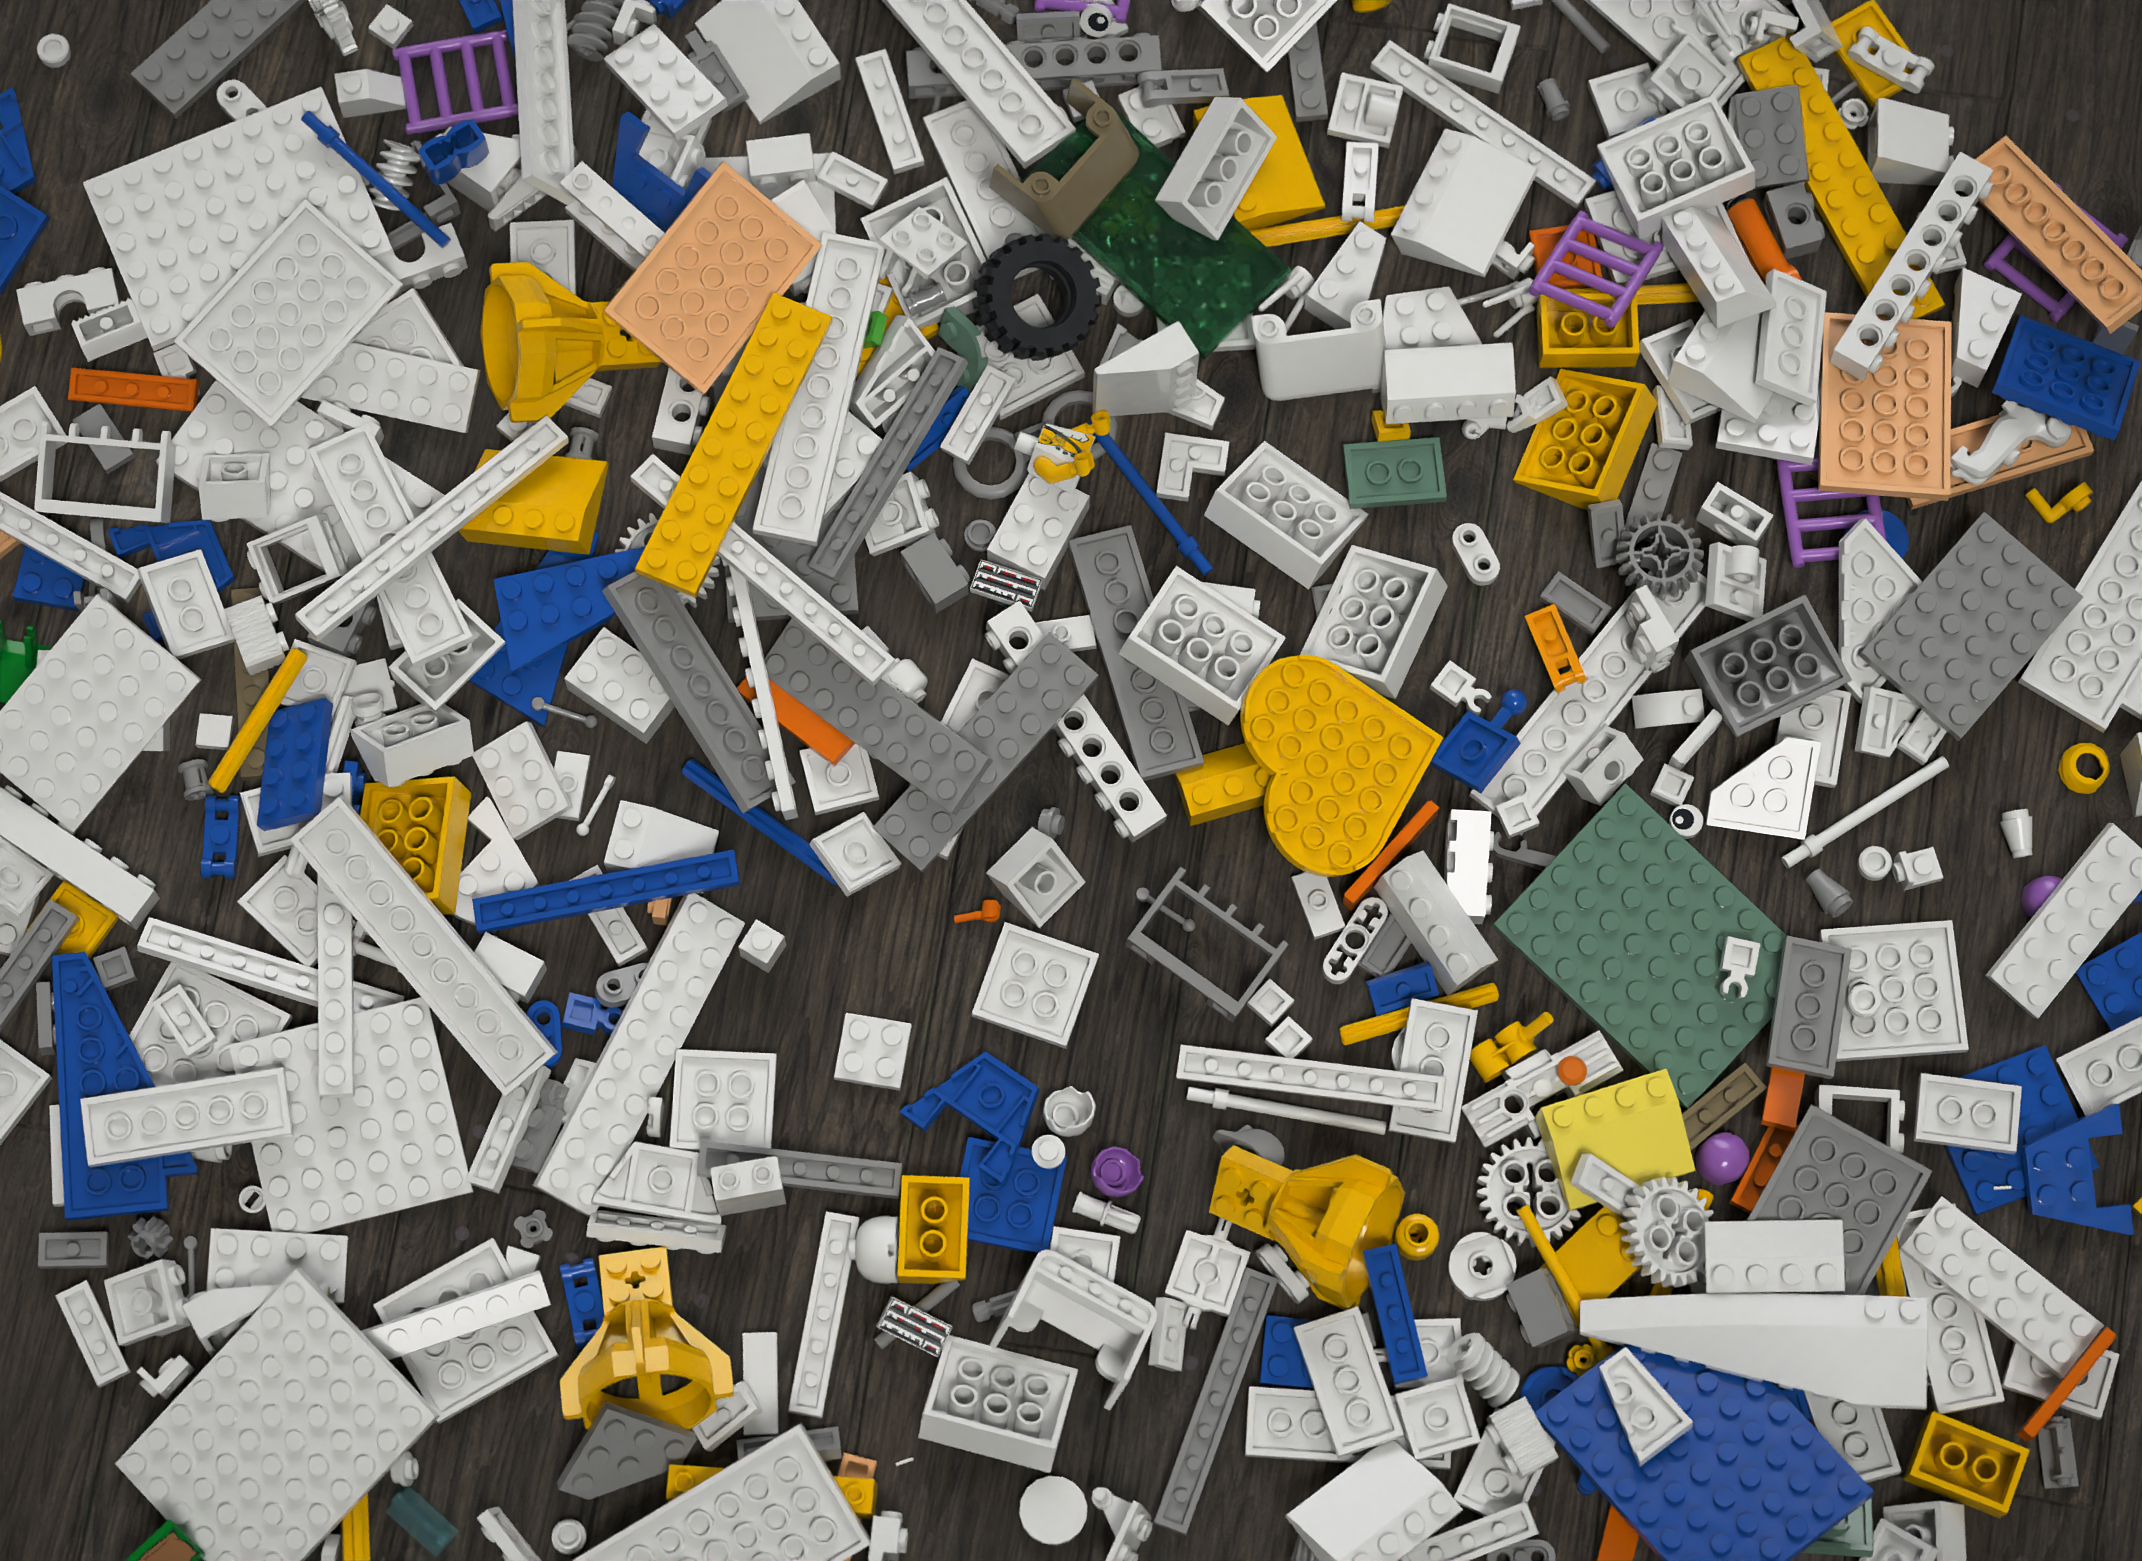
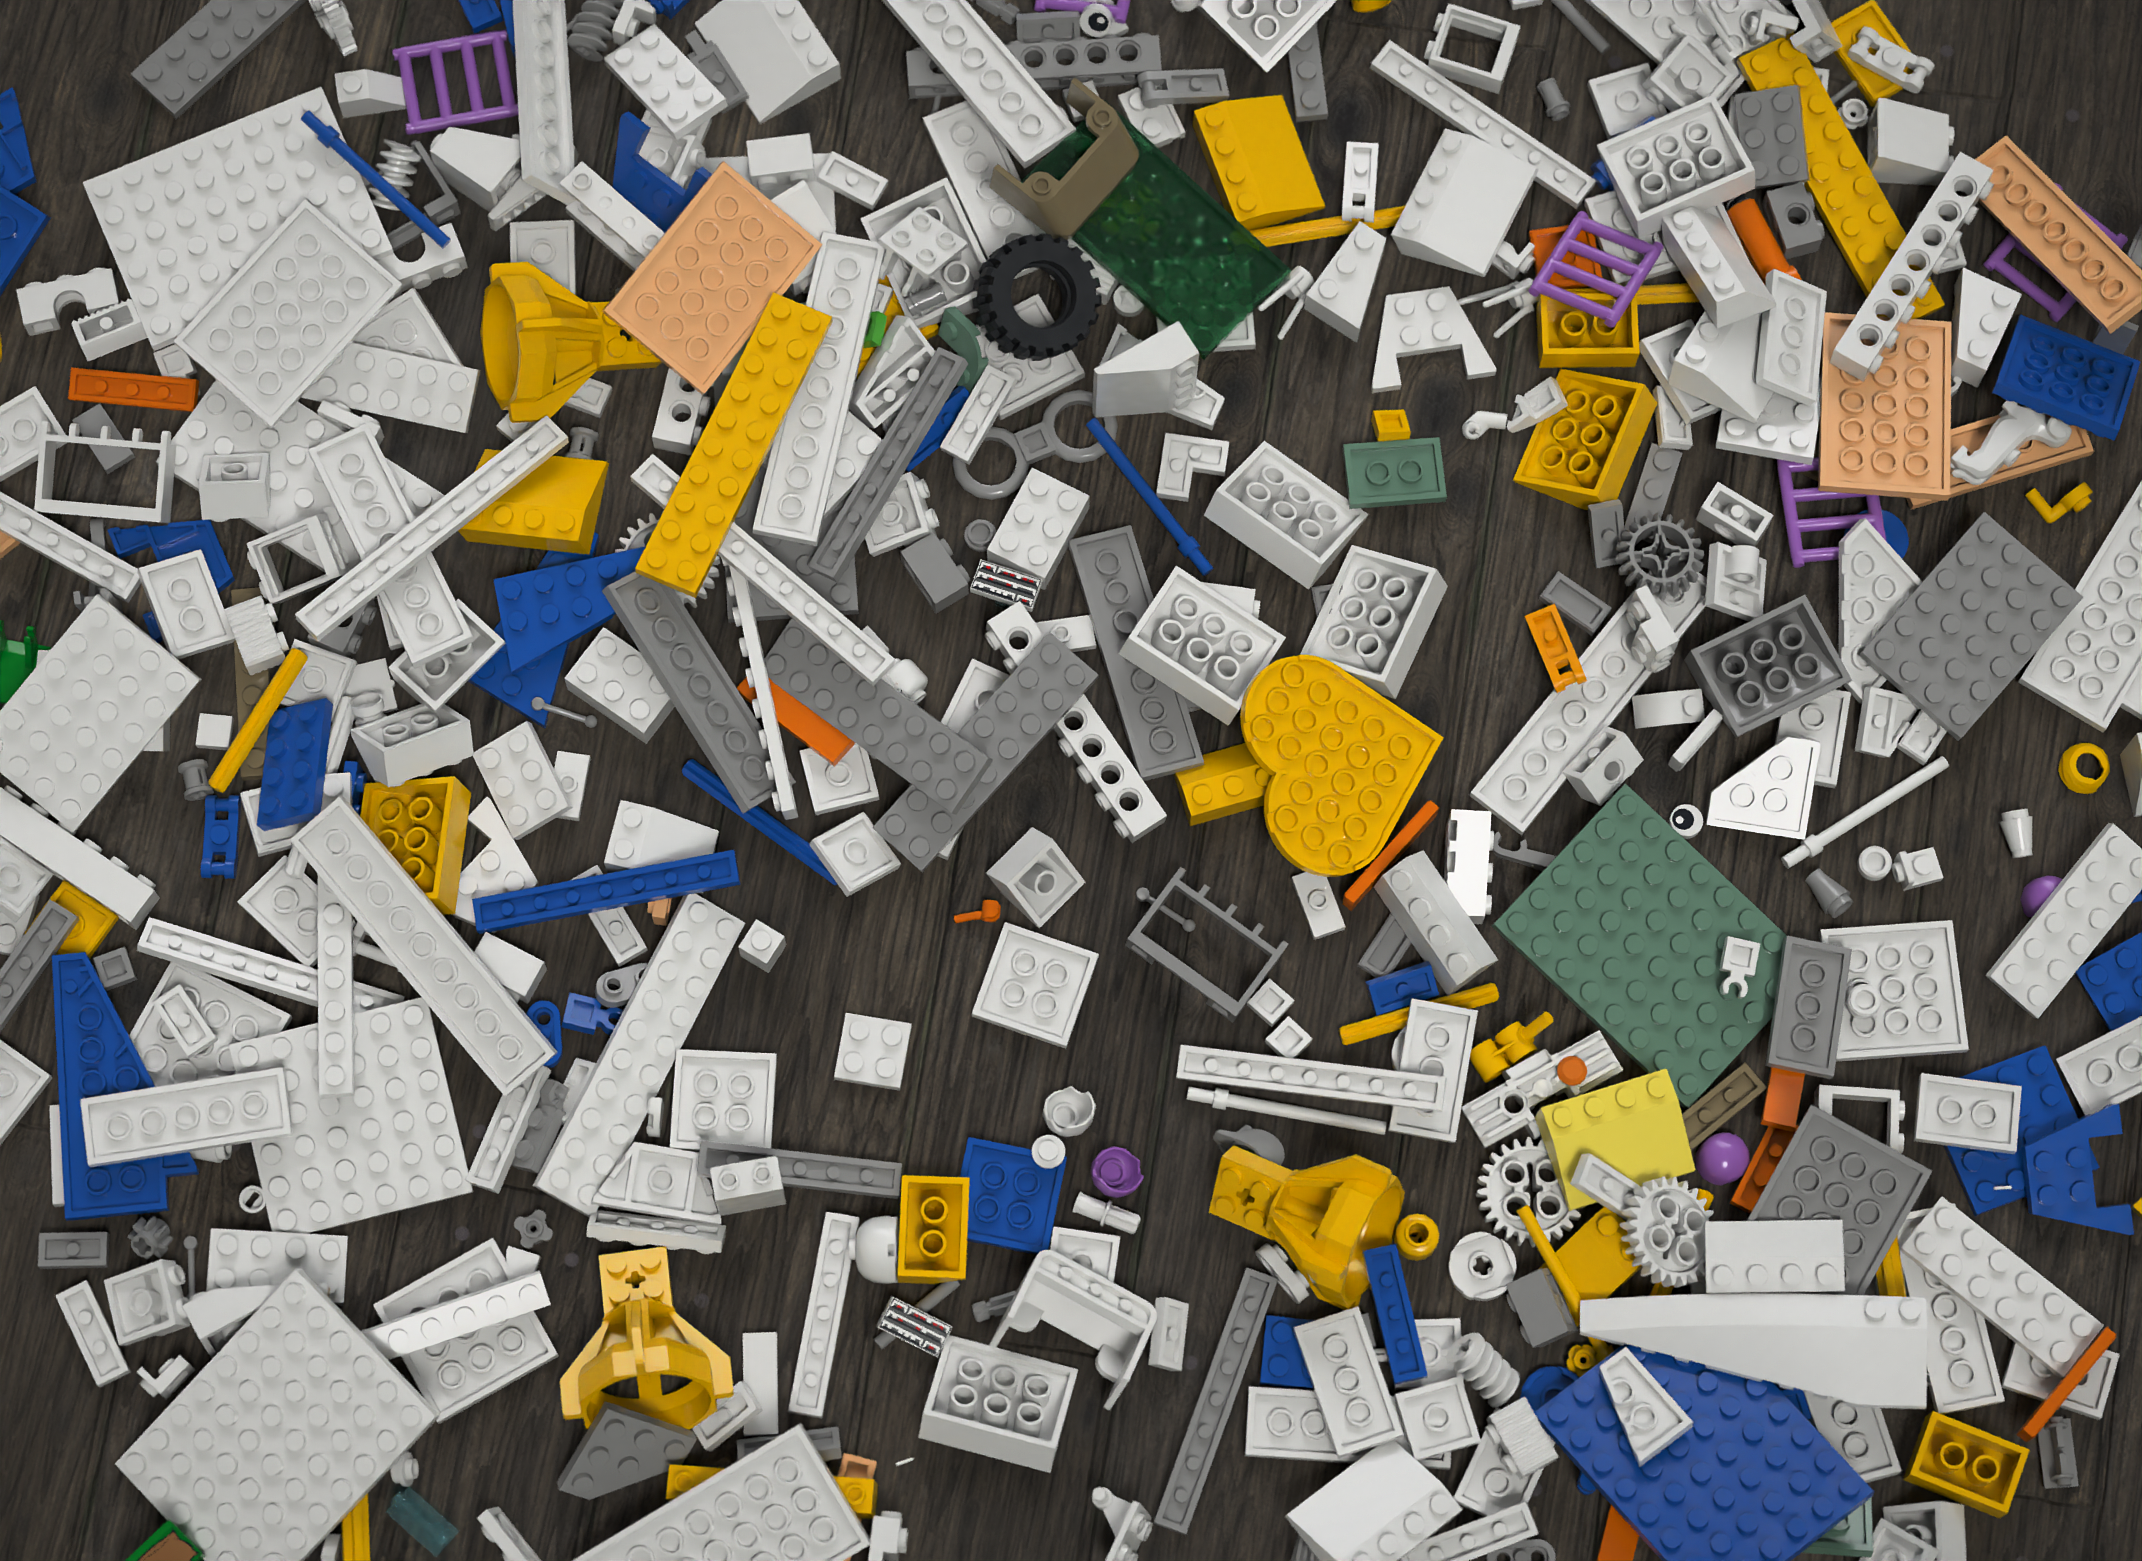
blue plate [13,545,86,612] -> none
light grey plate [36,982,56,1055] -> none
white tile [37,34,71,68] -> none
white plate [217,80,267,121] -> none
white plate [368,4,413,49] -> none
blue brick [418,119,489,185] -> none
white plate [552,1519,586,1554] -> none
blue plate [560,1257,604,1350] -> none
white hinge [576,774,616,836] -> none
white plate [855,49,924,174] -> none
blue wing [900,1051,1040,1187] -> none
torso [1014,410,1111,494] -> none
white tile [1019,1476,1087,1545] -> none
light grey plate [1038,807,1065,840] -> none
white slope [1155,97,1277,240] -> none
white plate [1164,1217,1250,1330] -> none
white windscreen [1251,299,1387,401] -> none
white beam [1322,897,1388,984] -> none
white plate [1327,73,1403,148] -> none
white slope [1380,343,1516,424] -> none
white plate [1430,660,1491,716] -> none
blue plate [1430,689,1527,793] -> none
white plate [1451,523,1500,586] -> none
white plate [1495,794,1540,839] -> none
white tile [1650,764,1694,807] -> none

